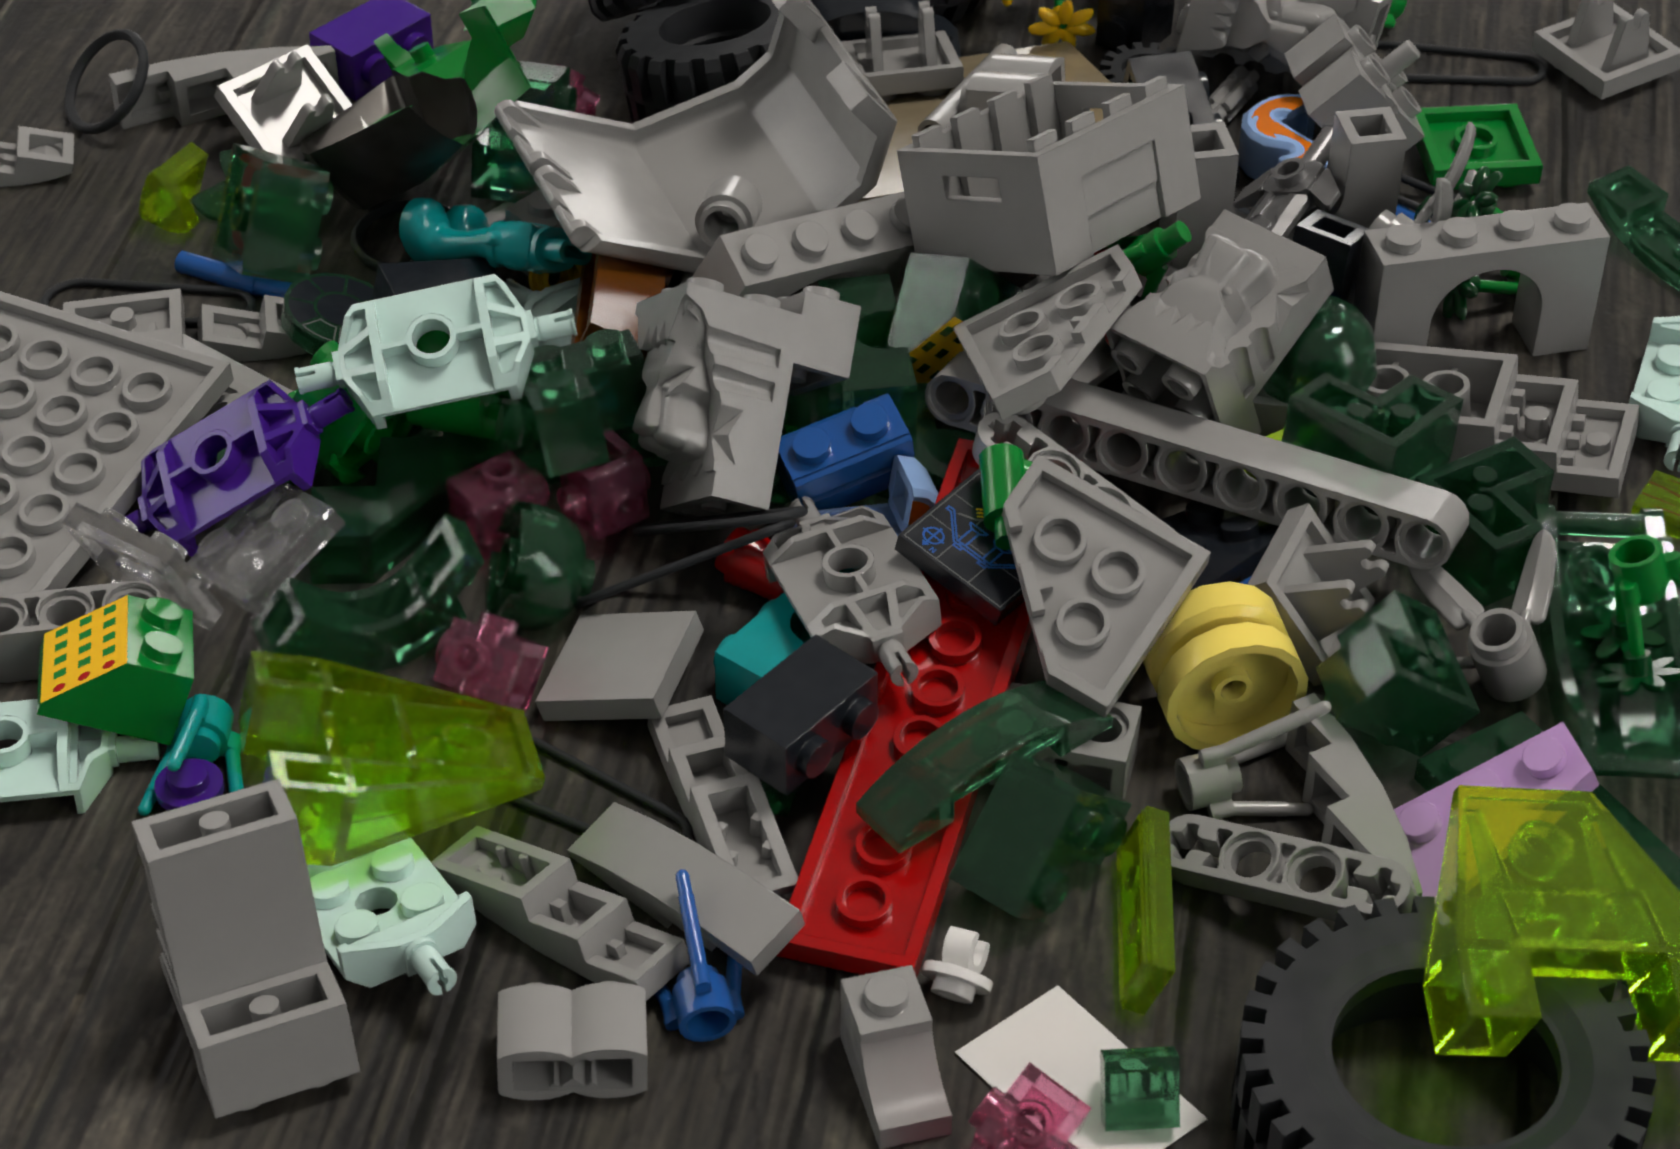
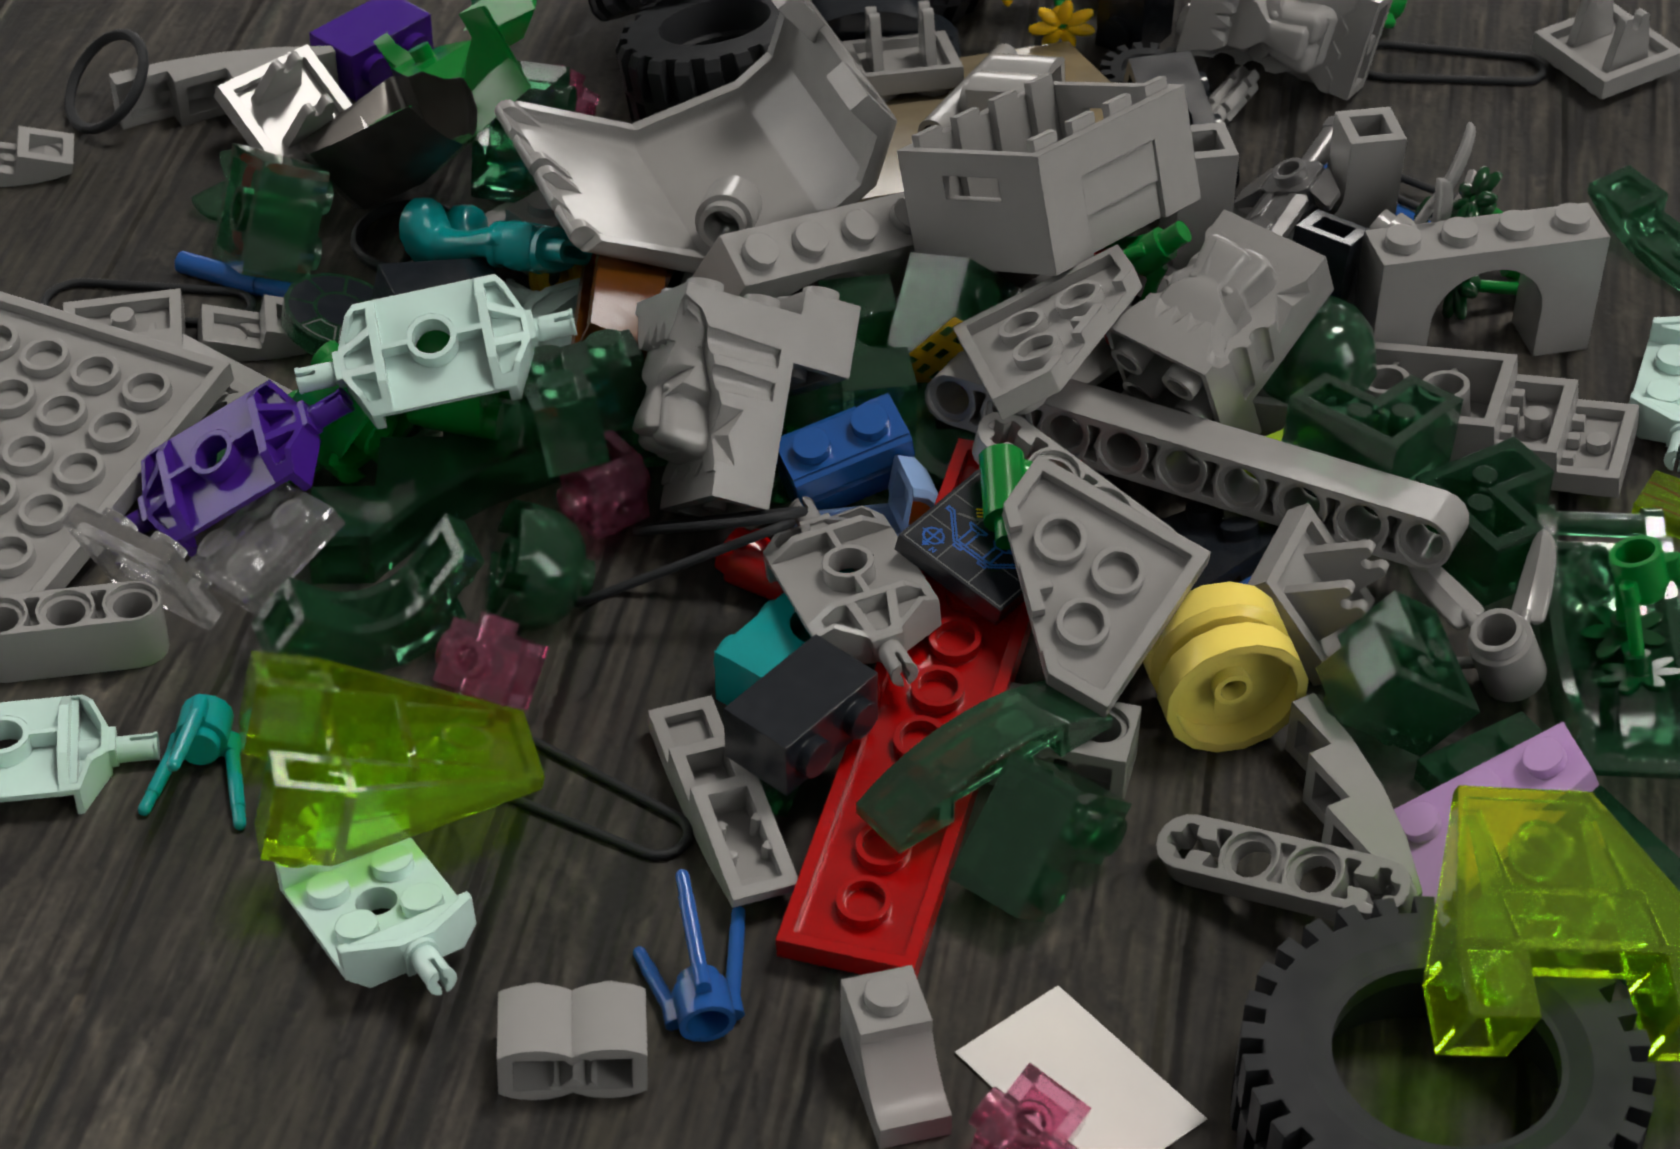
green slope [36,595,194,746] -> none
light grey brick [132,779,360,1118] -> none
clear neon green tile [139,142,209,233] -> none
dark purple plate [154,758,224,811] -> none
light grey slope [431,826,690,1001] -> none
clear pink brick [447,450,550,560] -> none
light grey tile [535,611,704,721] -> none
light grey slope [567,802,805,976] -> none
white plate [921,926,993,1004] -> none
clear green tile [1100,1046,1180,1132] -> none
clear neon green tile [1116,806,1175,1015] -> none
light grey plant [1175,701,1332,819] -> none
light blue animal [1238,94,1328,180] -> none
light grey brick [1284,14,1425,151] -> none
green plate [1416,103,1543,190] -> none

